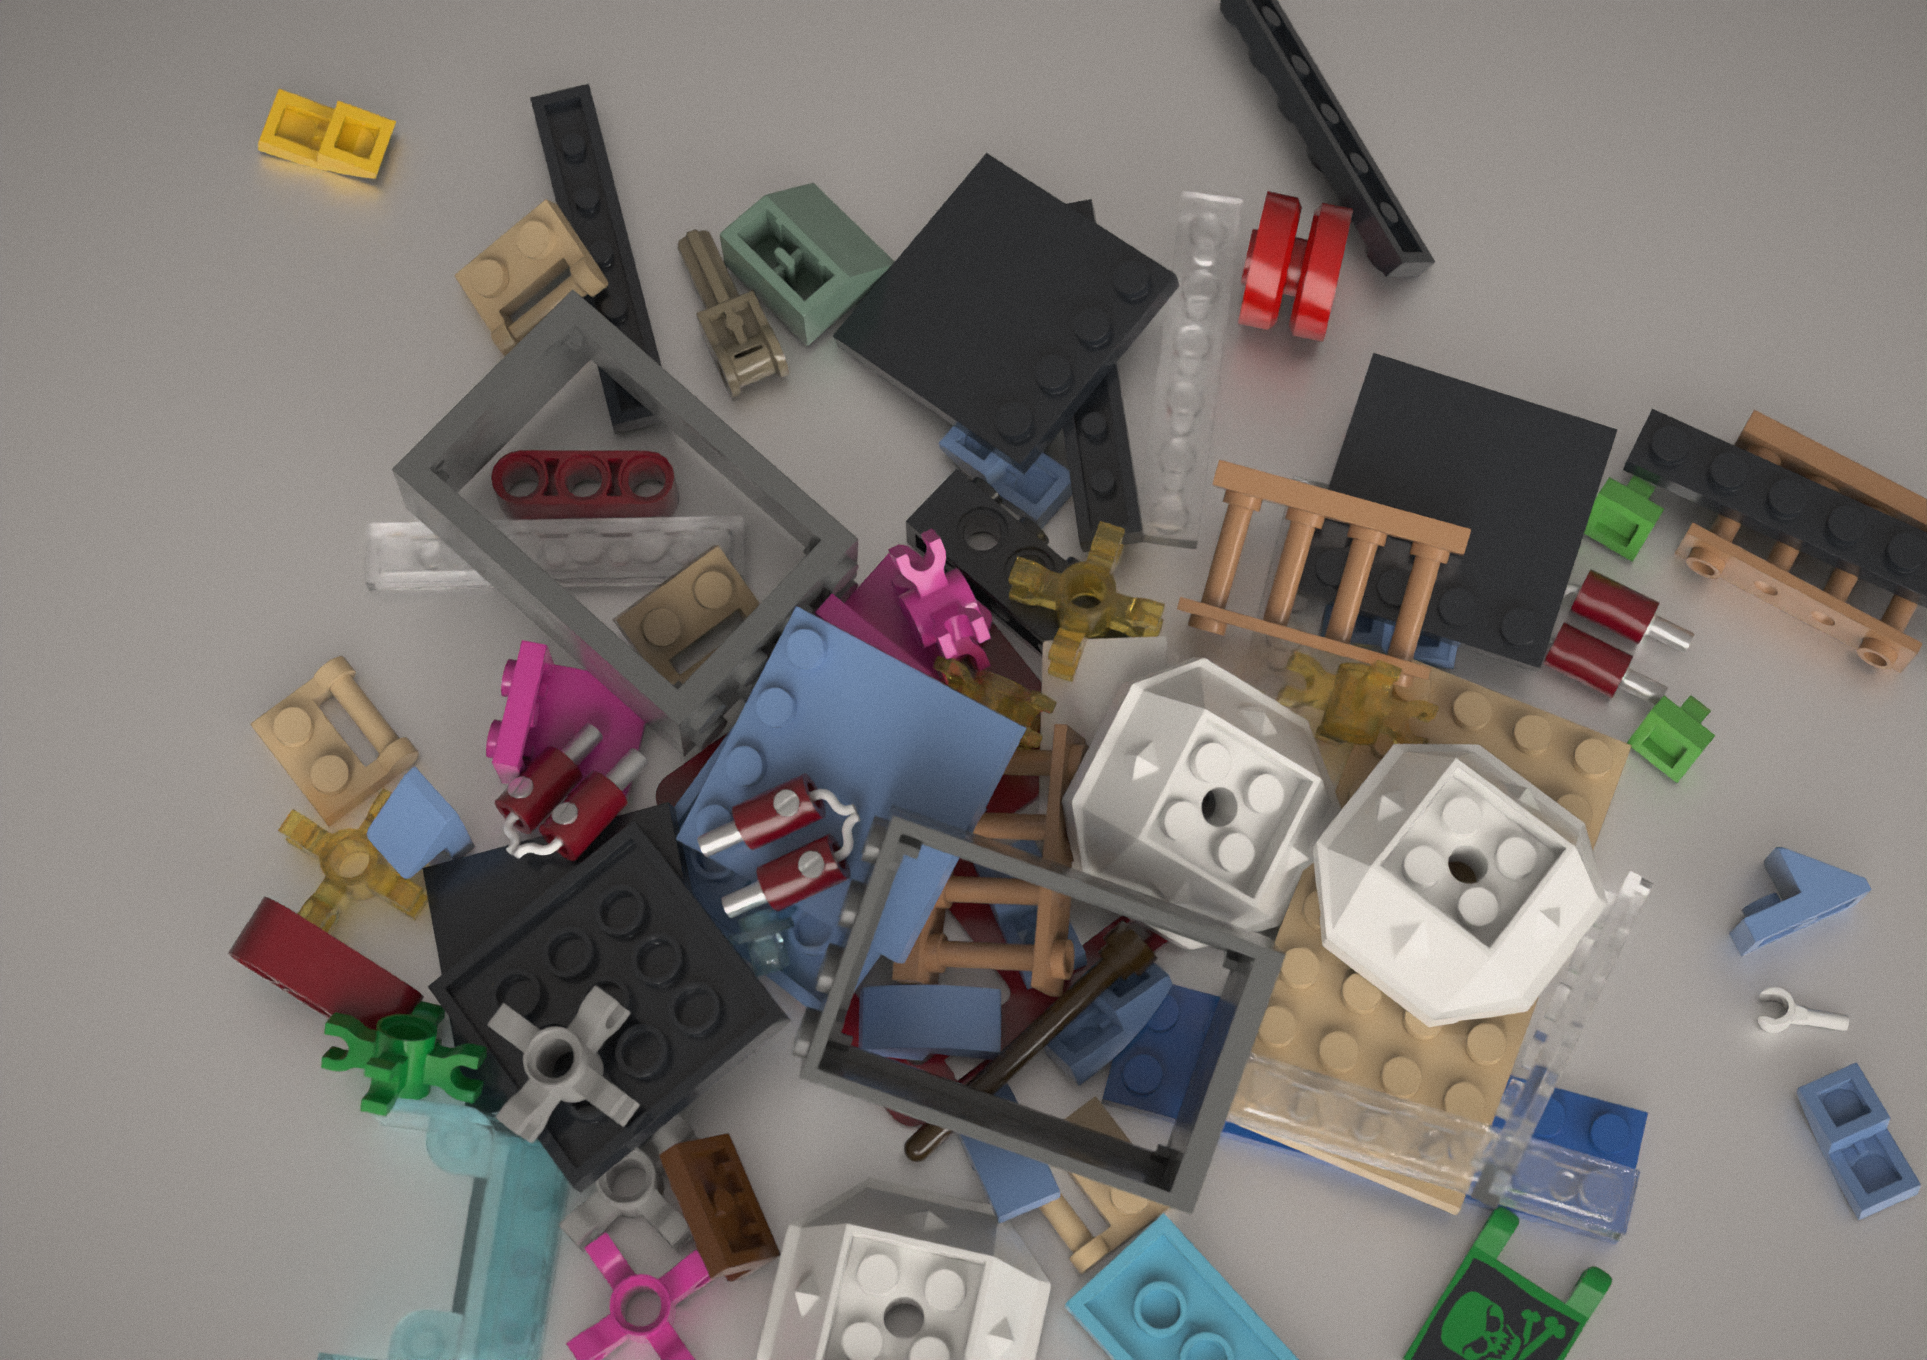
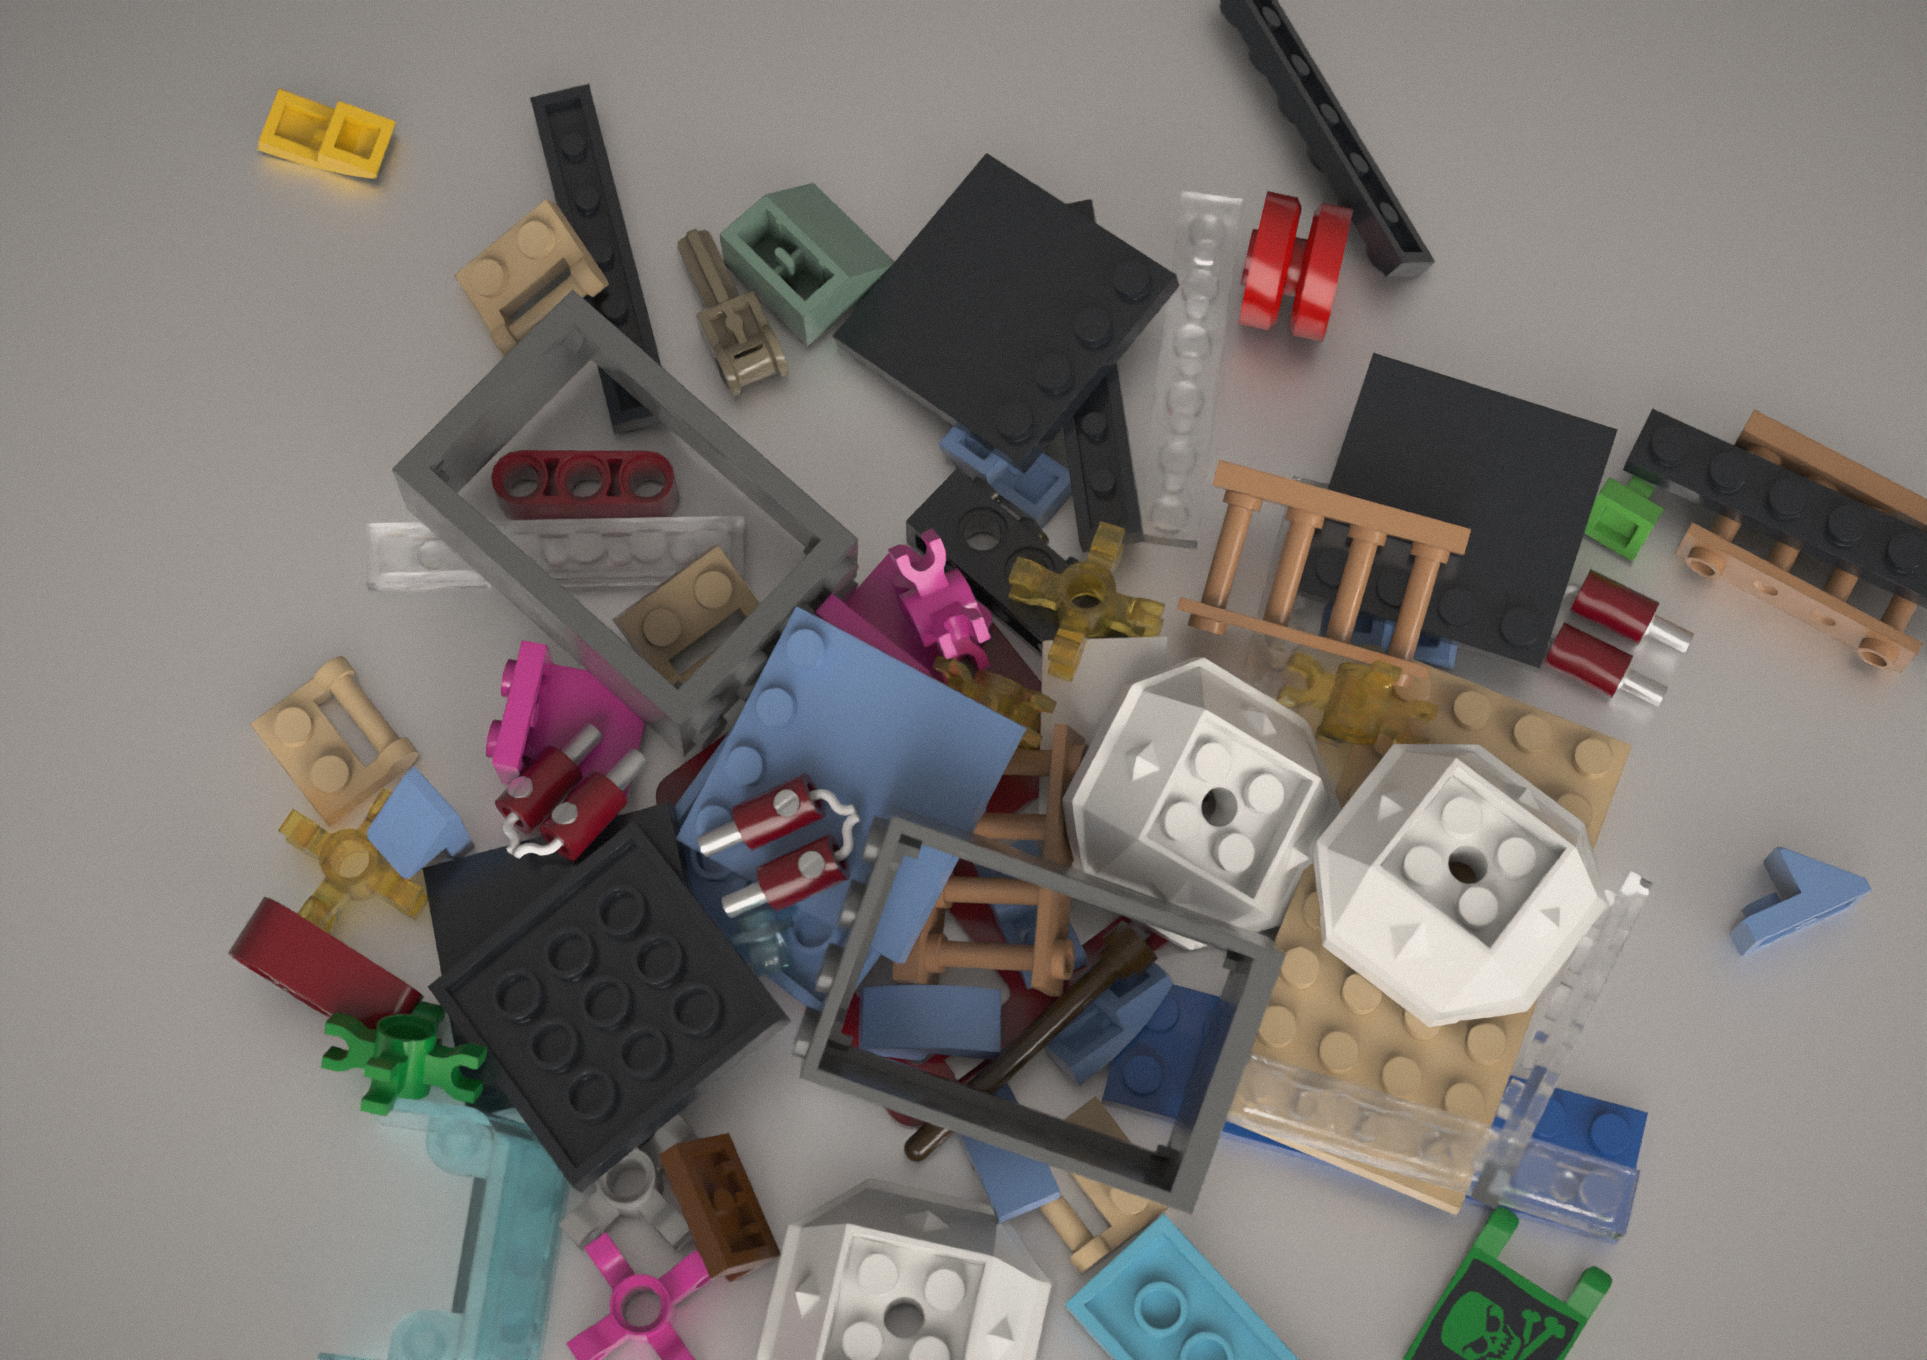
light grey pin [487,985,640,1144] -> none
bright green tile [1627,695,1716,783] -> none
white hand [1757,987,1849,1033] -> none
medium blue slope [1797,1062,1921,1220] -> none

